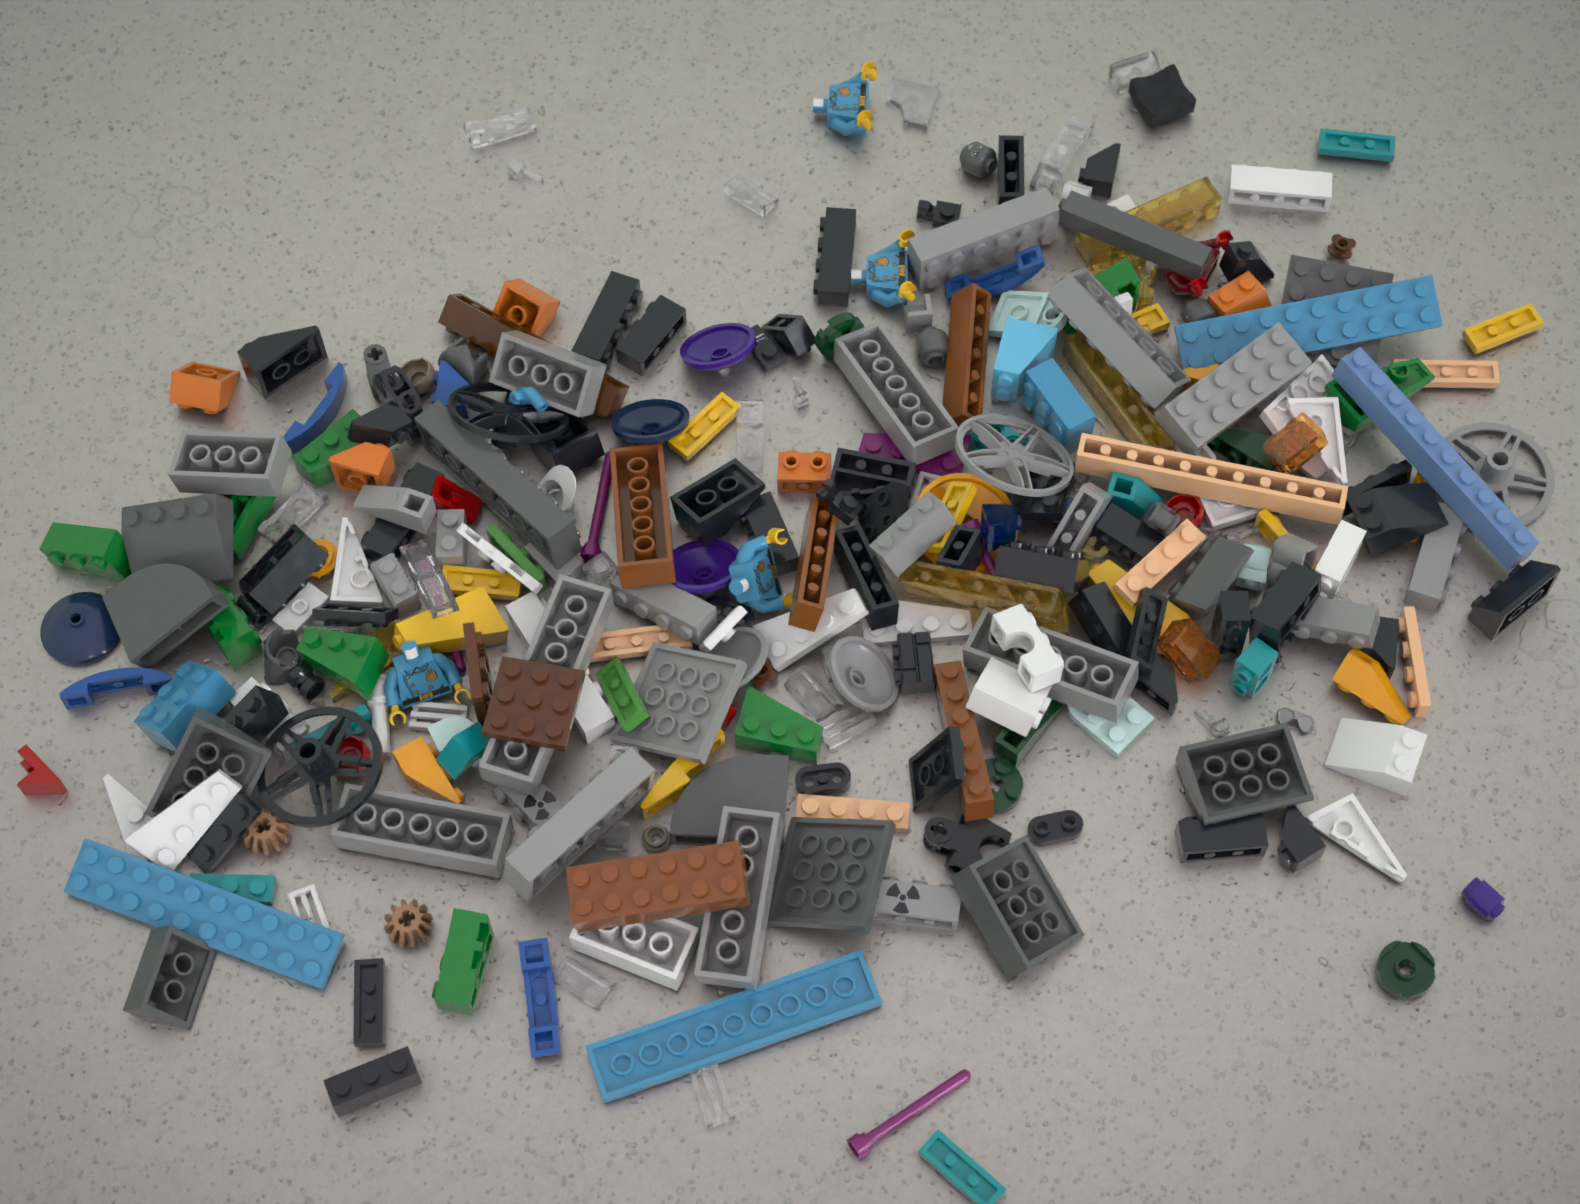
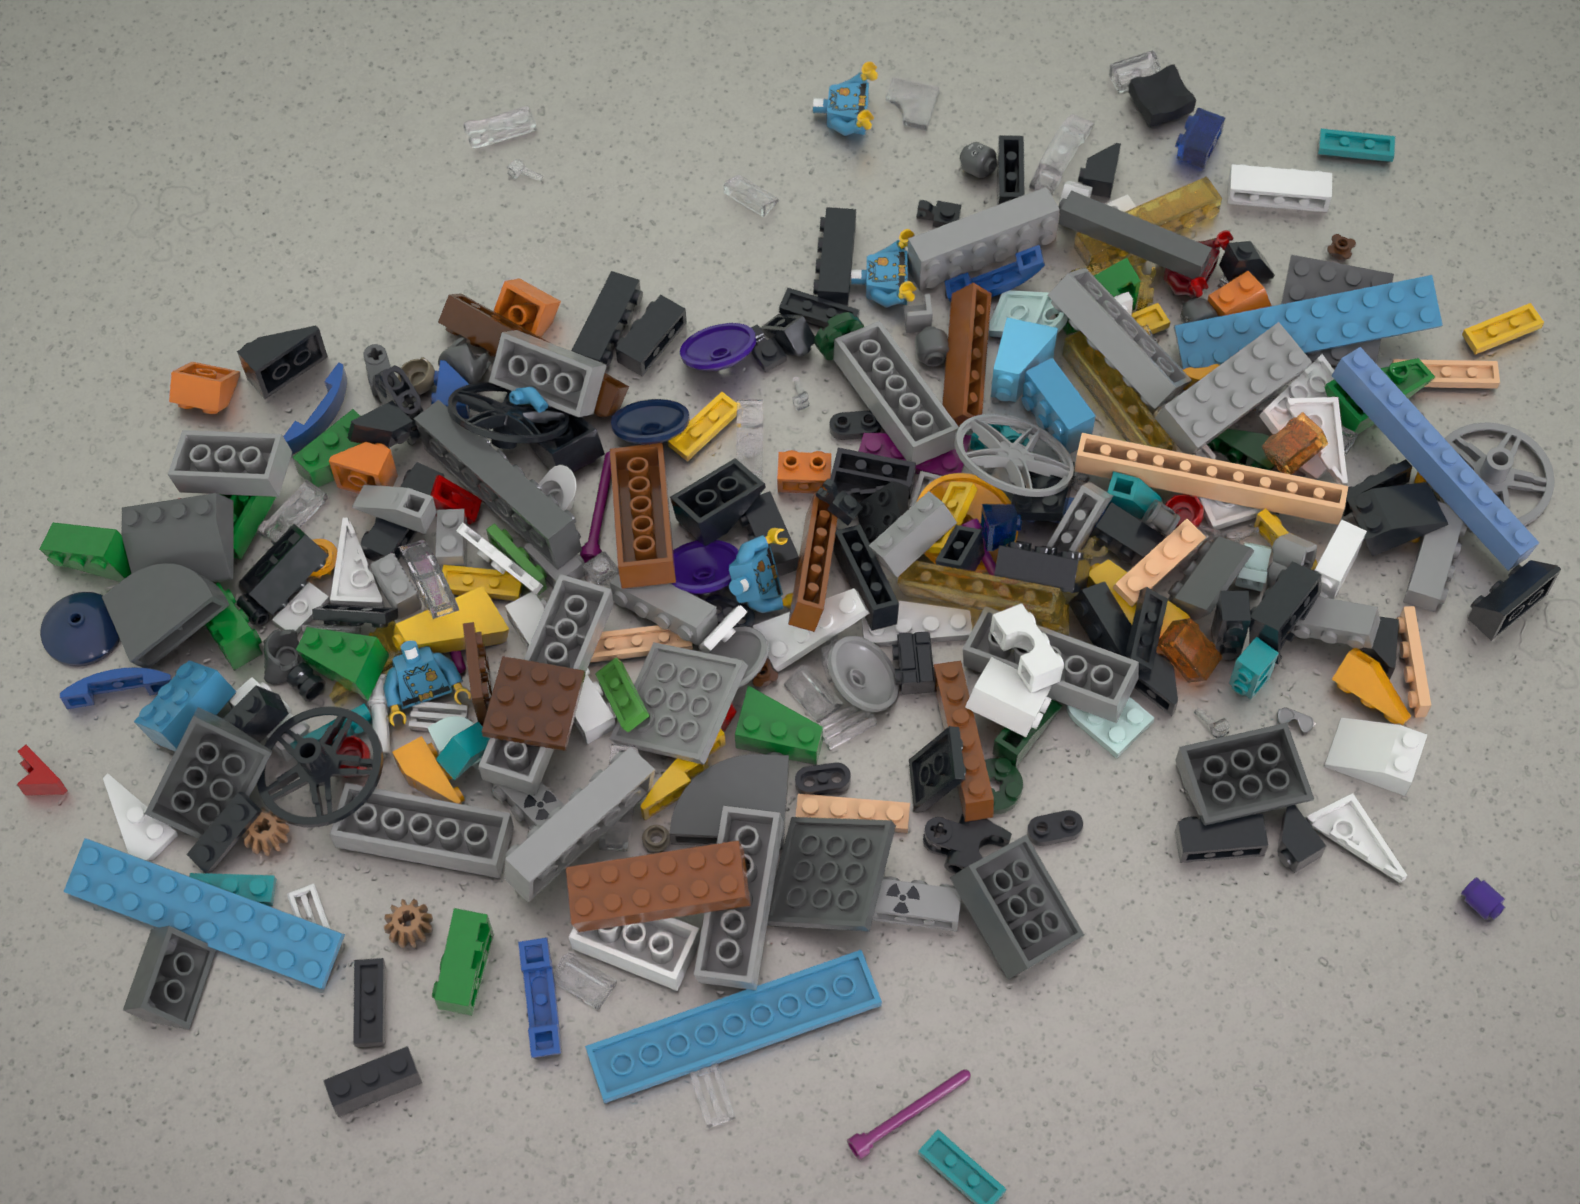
white wing [124,769,242,870] -> none
dark green plate [1374,940,1435,1001] -> none
none -> black plate [779,288,860,328]
none -> black plate [829,410,881,440]
none -> clear blue brick [1175,107,1226,169]

